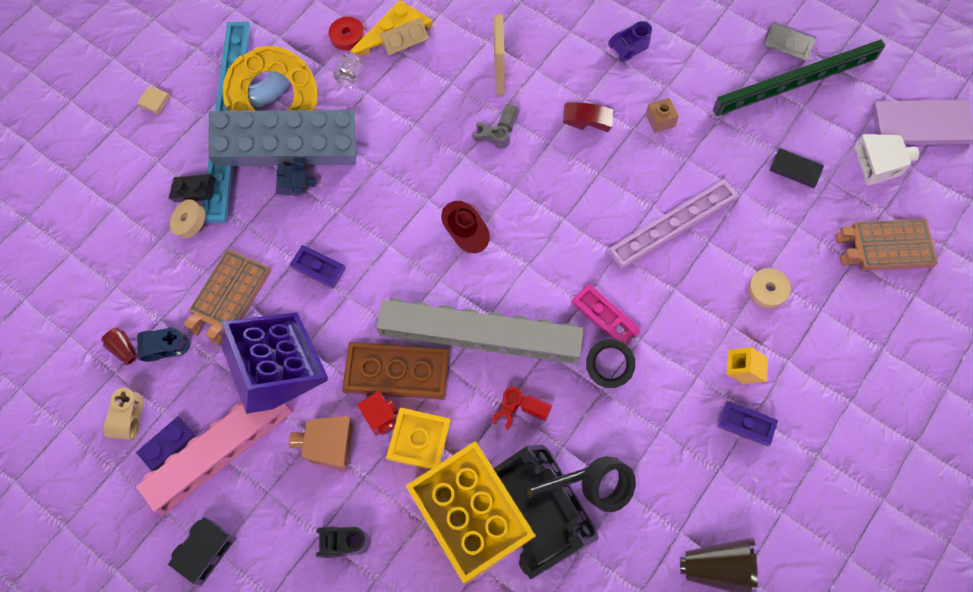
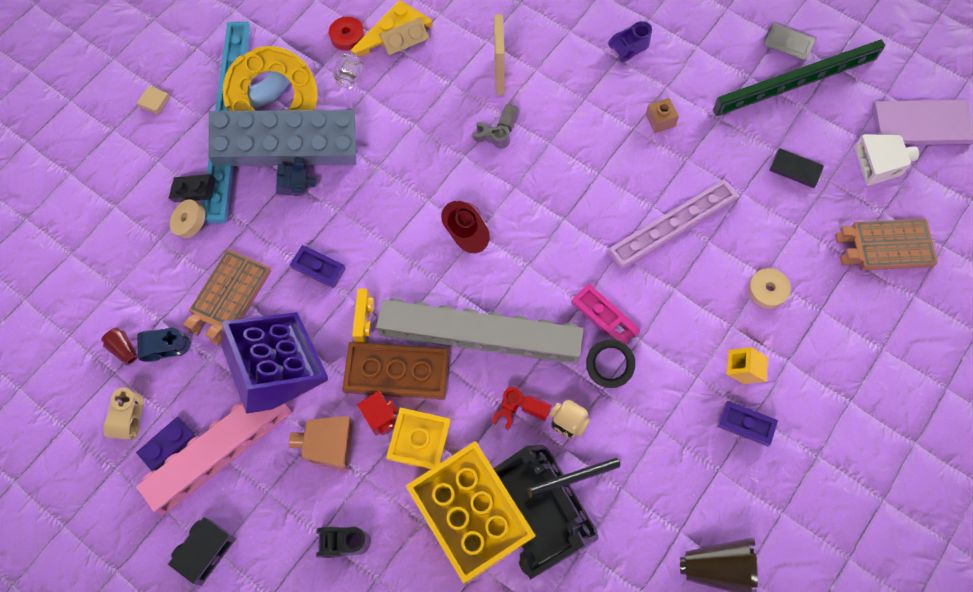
dark red slope [562,102,613,132] -> none
black tyre [582,456,636,512] -> none
none -> yellow plate [352,289,374,343]
none -> tan head [549,400,590,439]

